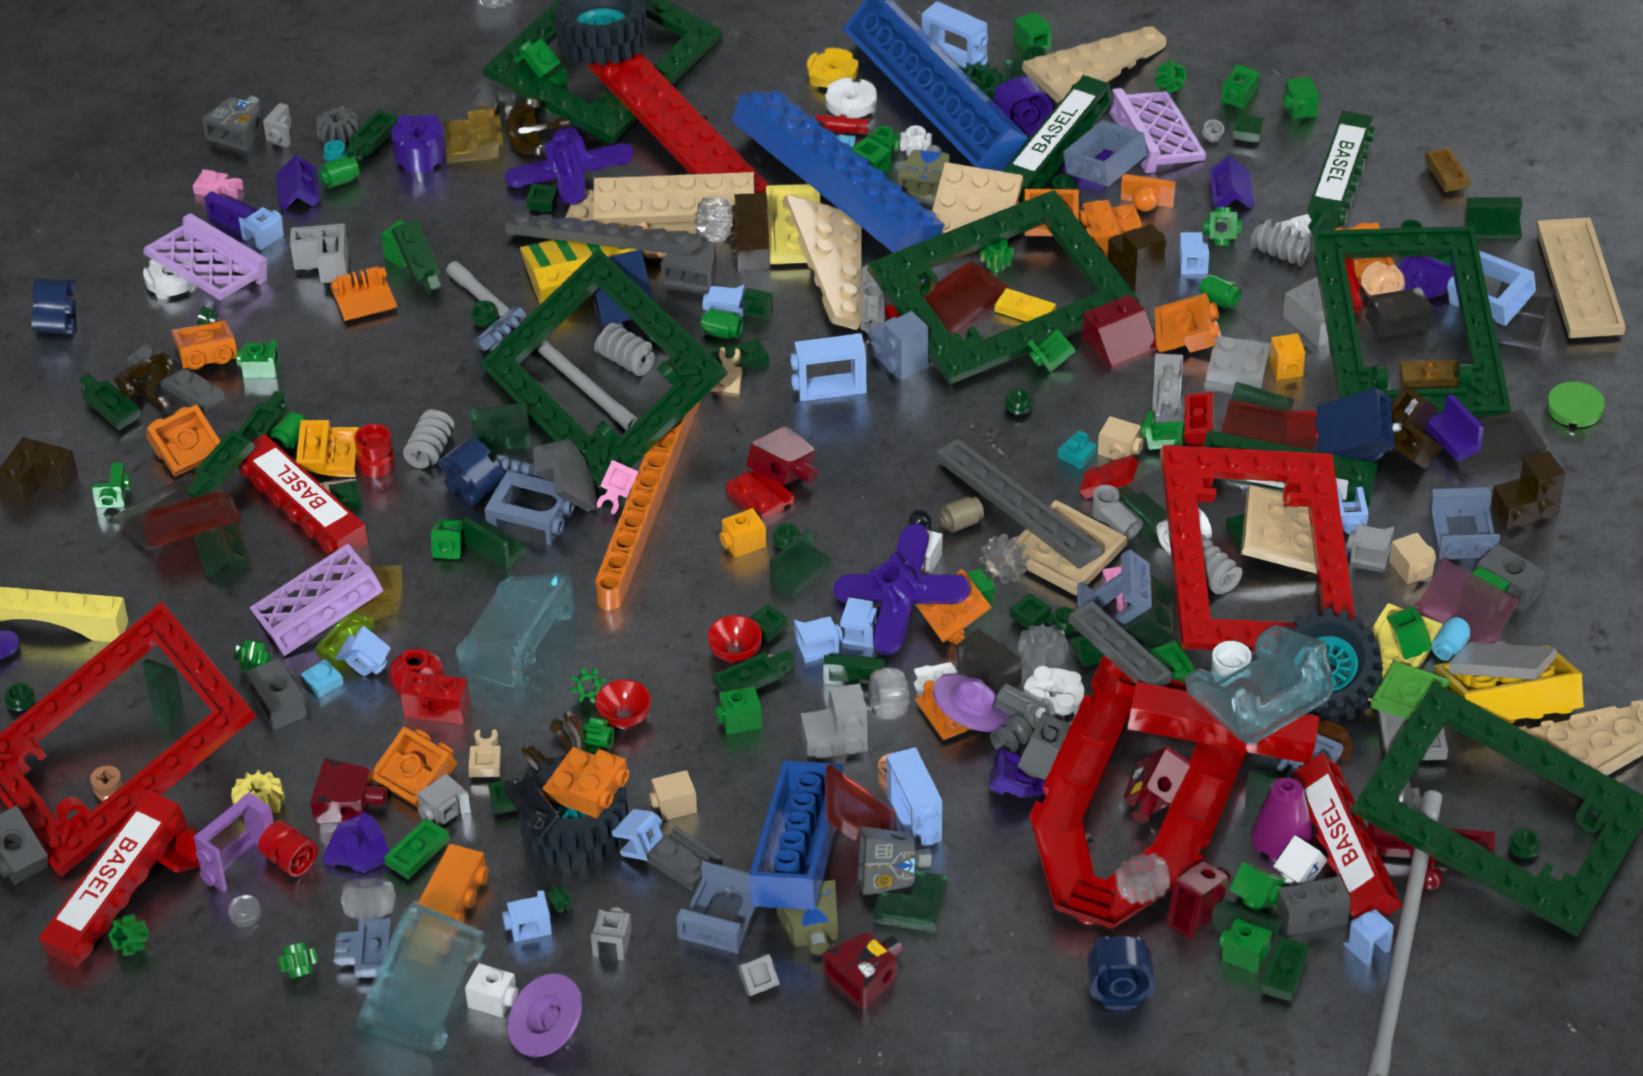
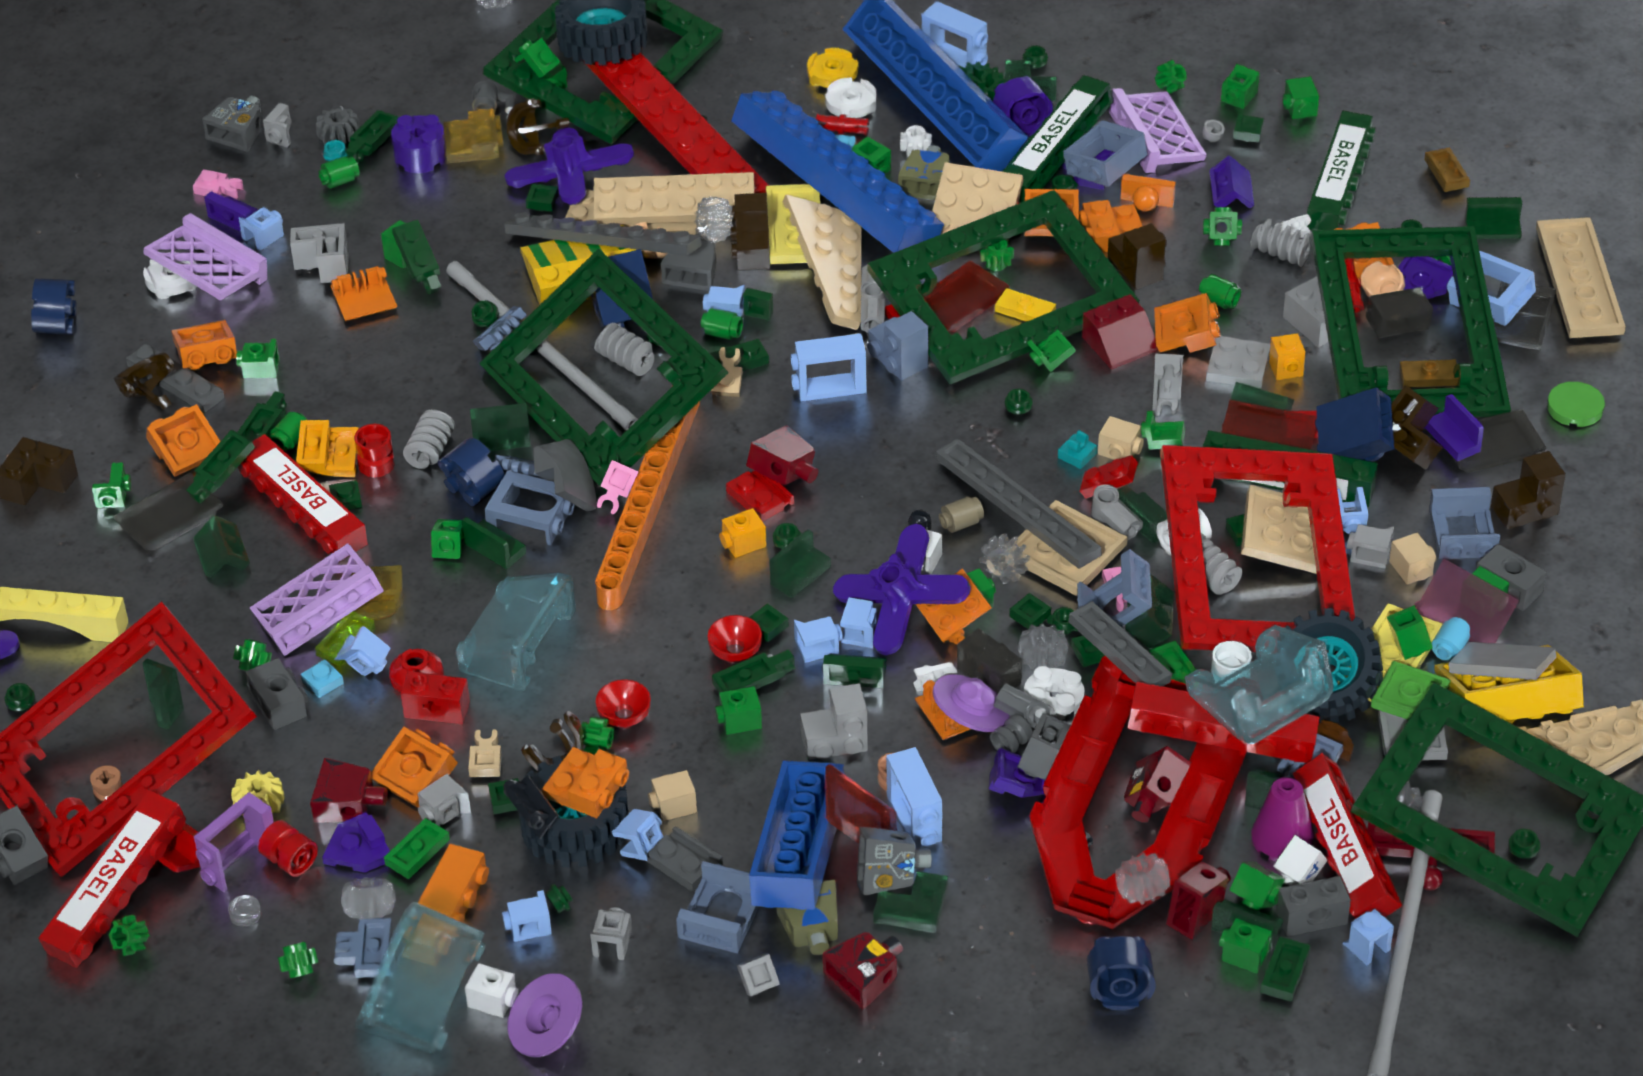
dark green hinge [79,373,141,430] -> none
clear red piece [140,490,242,547] -> none
dark green plate [197,306,218,325] -> none
dark purple panel [276,155,320,210] -> none
green gear [569,667,606,703] -> none
green gear [868,126,900,156] -> none
clear gear [868,668,910,720] -> none
green brick [1014,11,1052,51] -> none
tan wing [1022,26,1166,103] -> none
light blue brick [1179,232,1209,274] -> none
red brick [1184,392,1214,447] -> none

